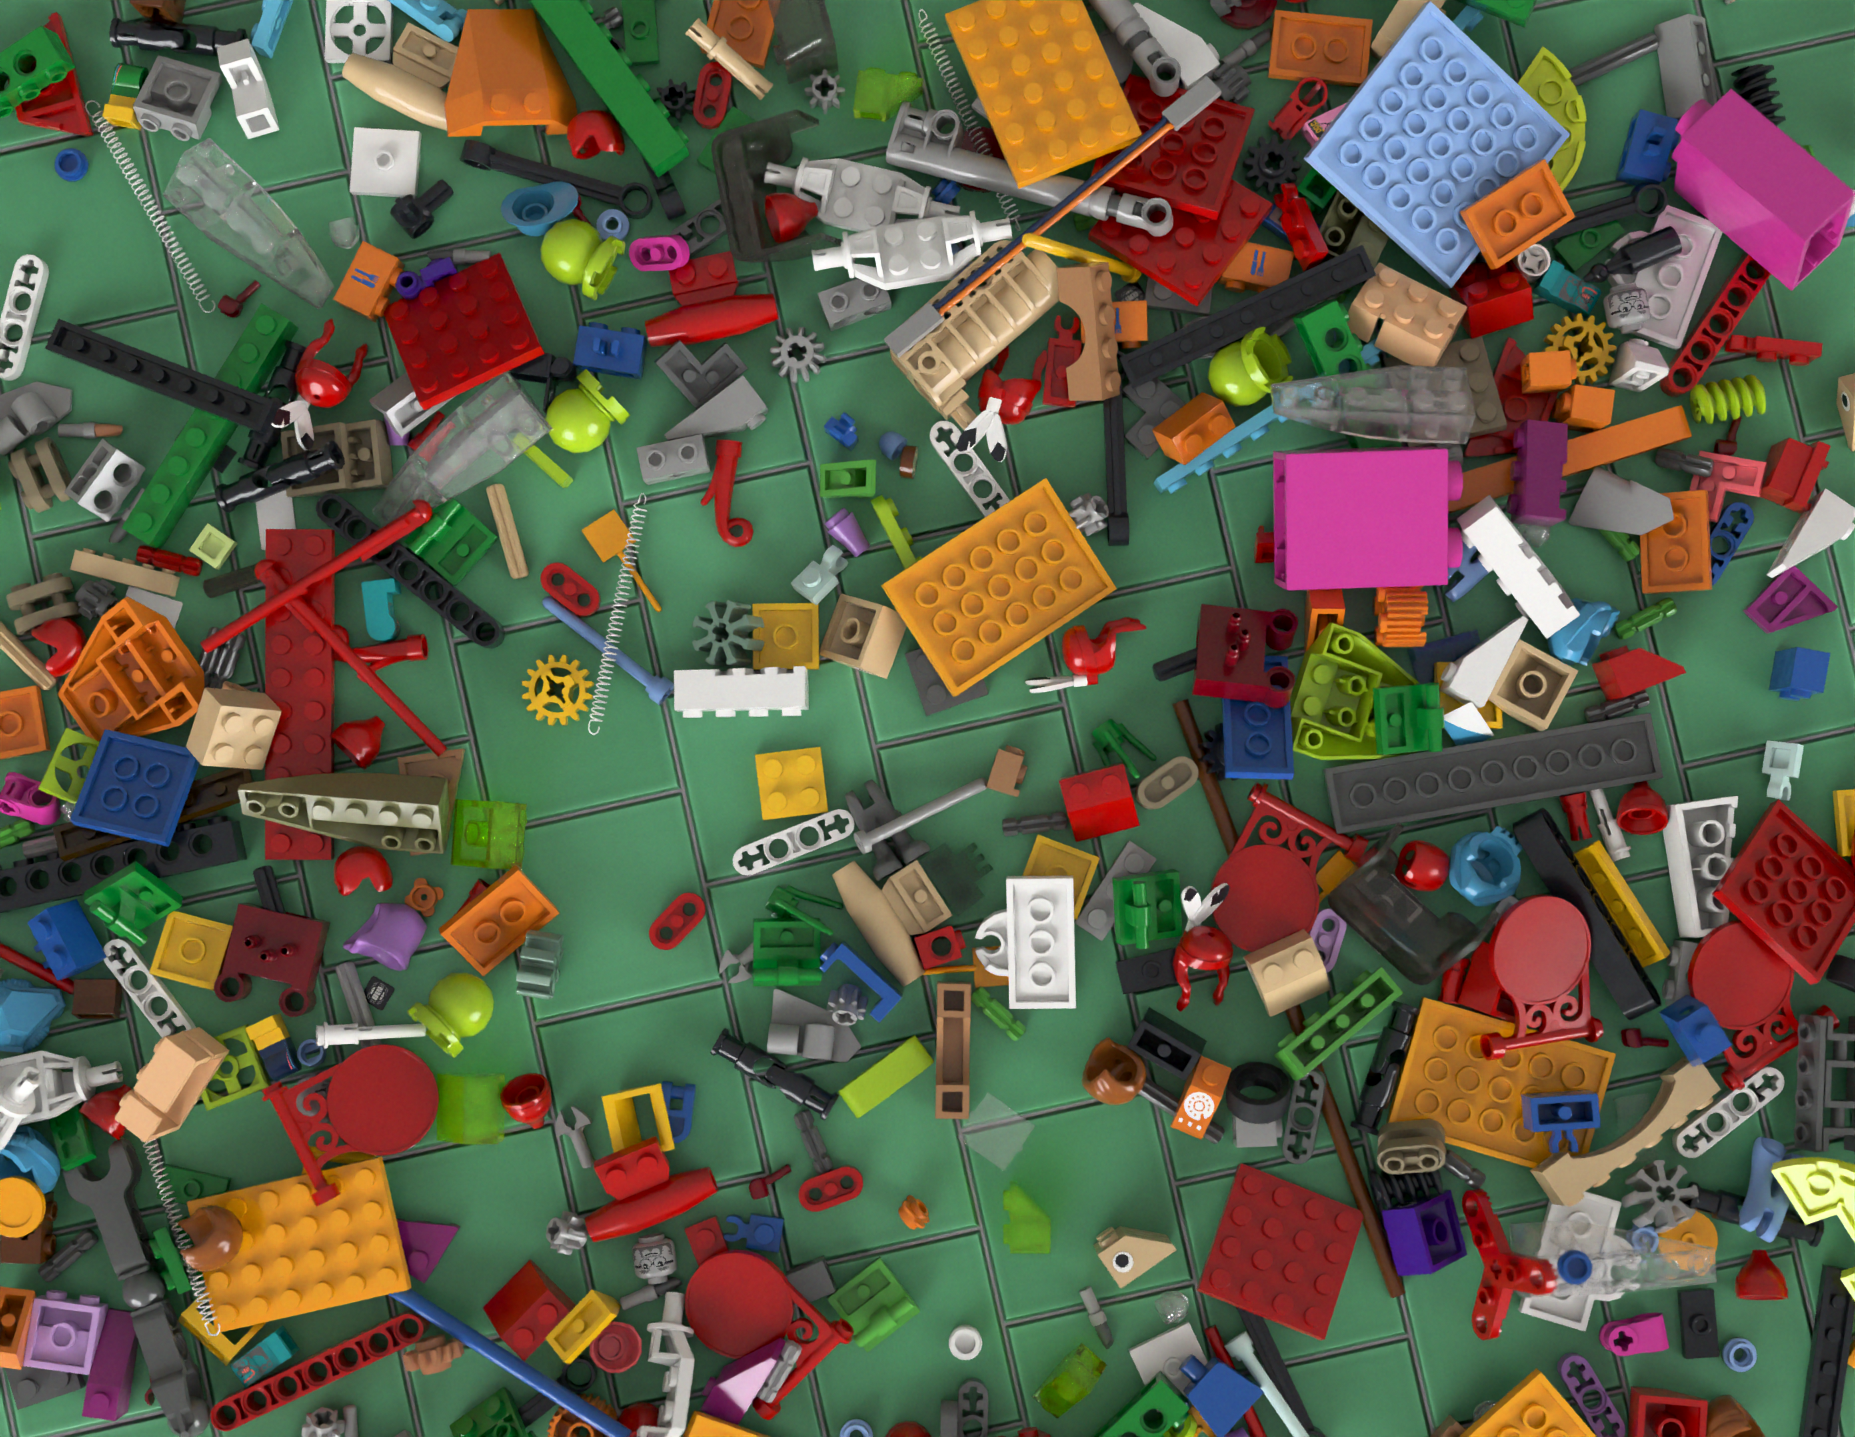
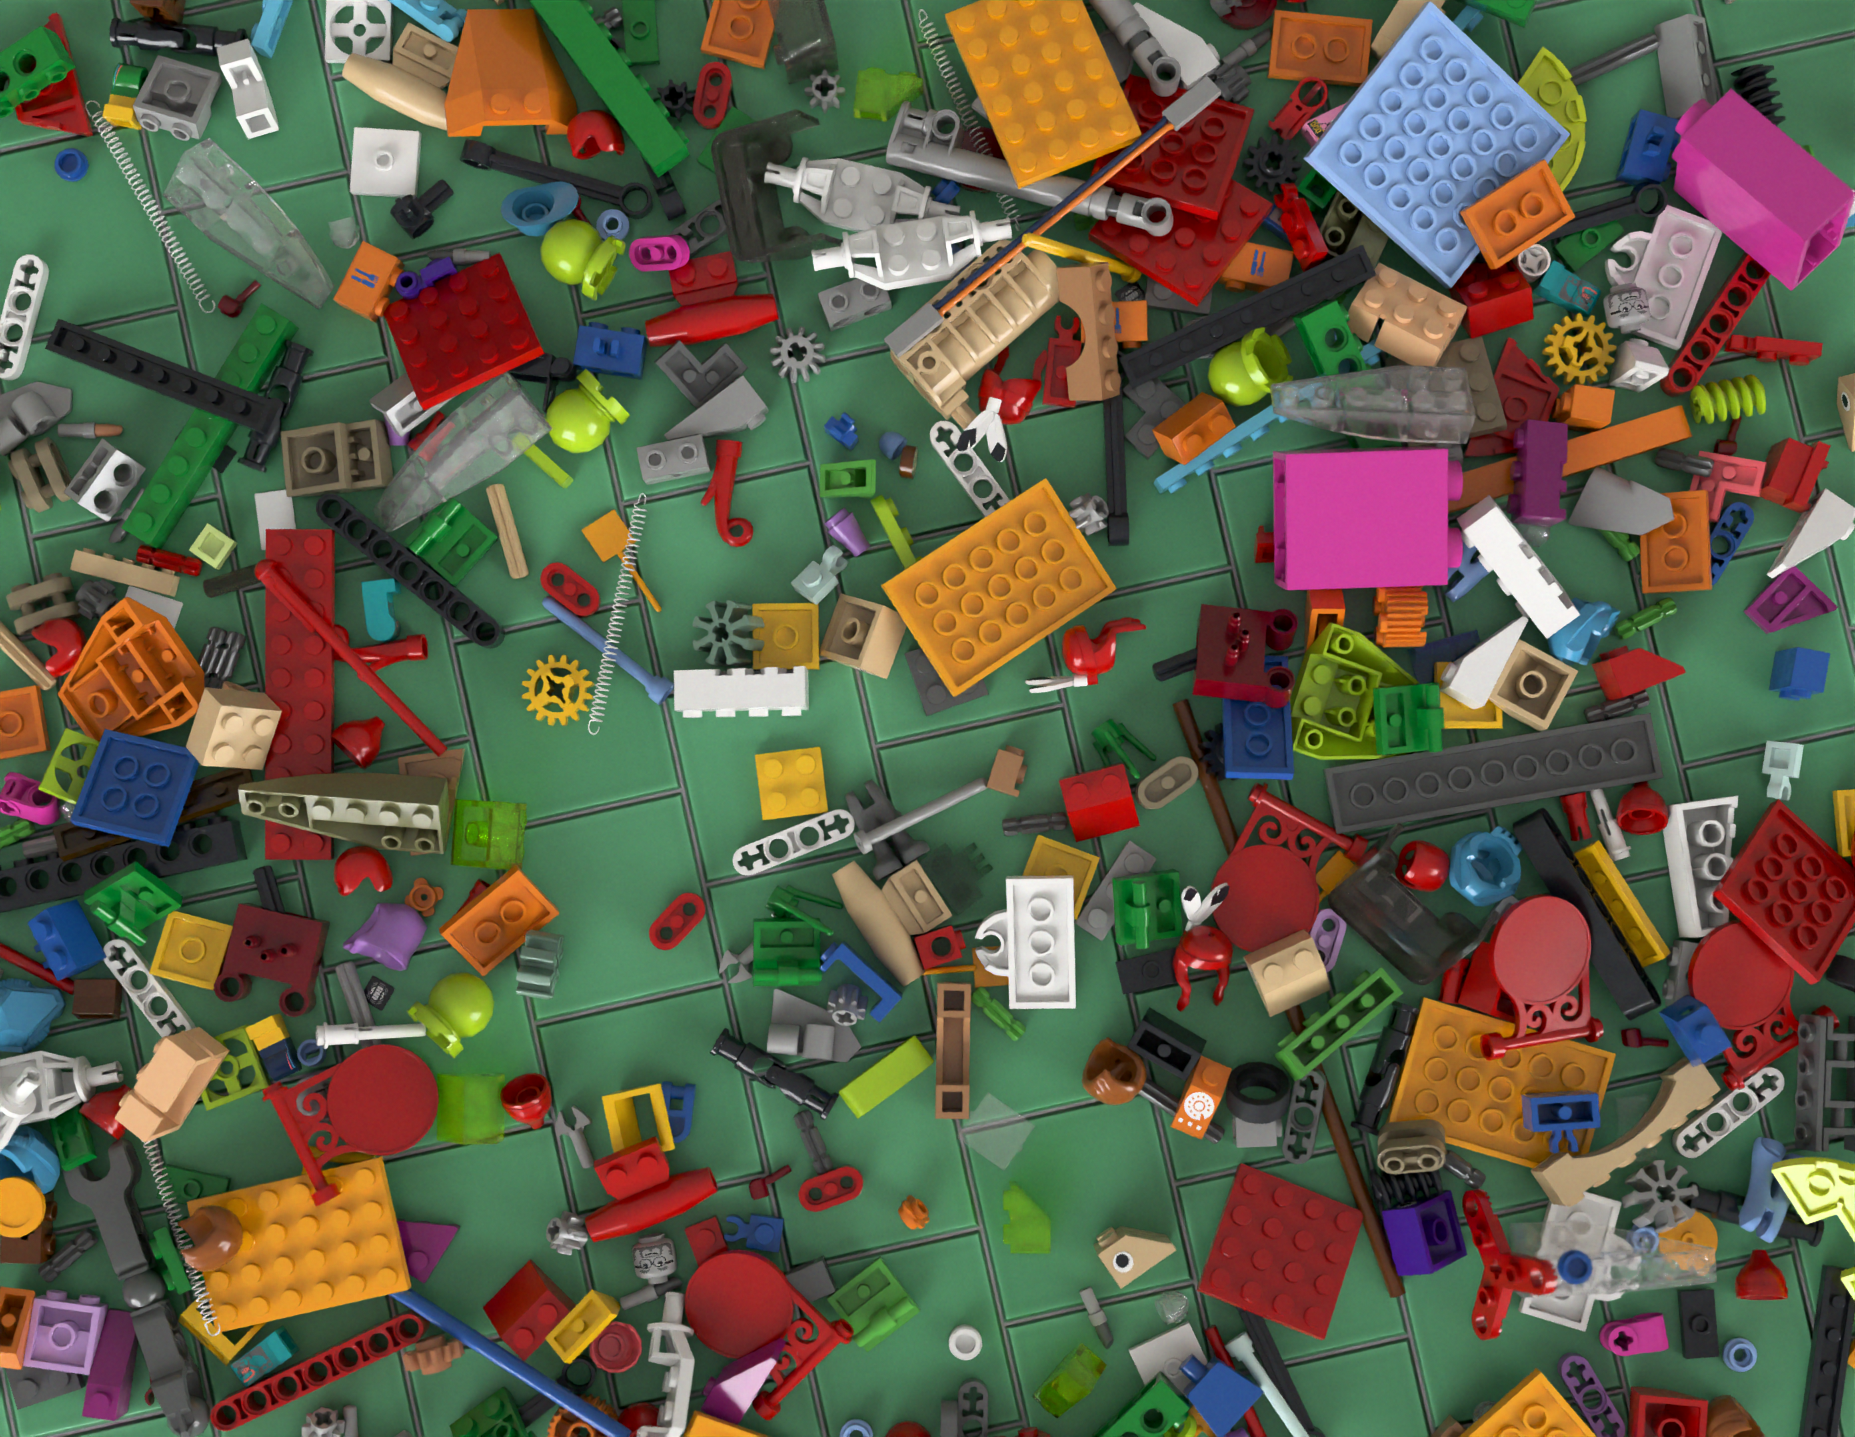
red bar [200,499,432,654] -> none
black piece [215,440,345,513] -> none
red hair [271,319,368,451] -> none
tan pin [685,18,774,100] -> none
light grey axle [757,1340,802,1403] -> none
red helmet [764,192,818,244] -> none
white sticker [1444,702,1494,746] -> none
orange brick [1521,350,1577,394] -> none
black wheel [1583,226,1682,283] -> none

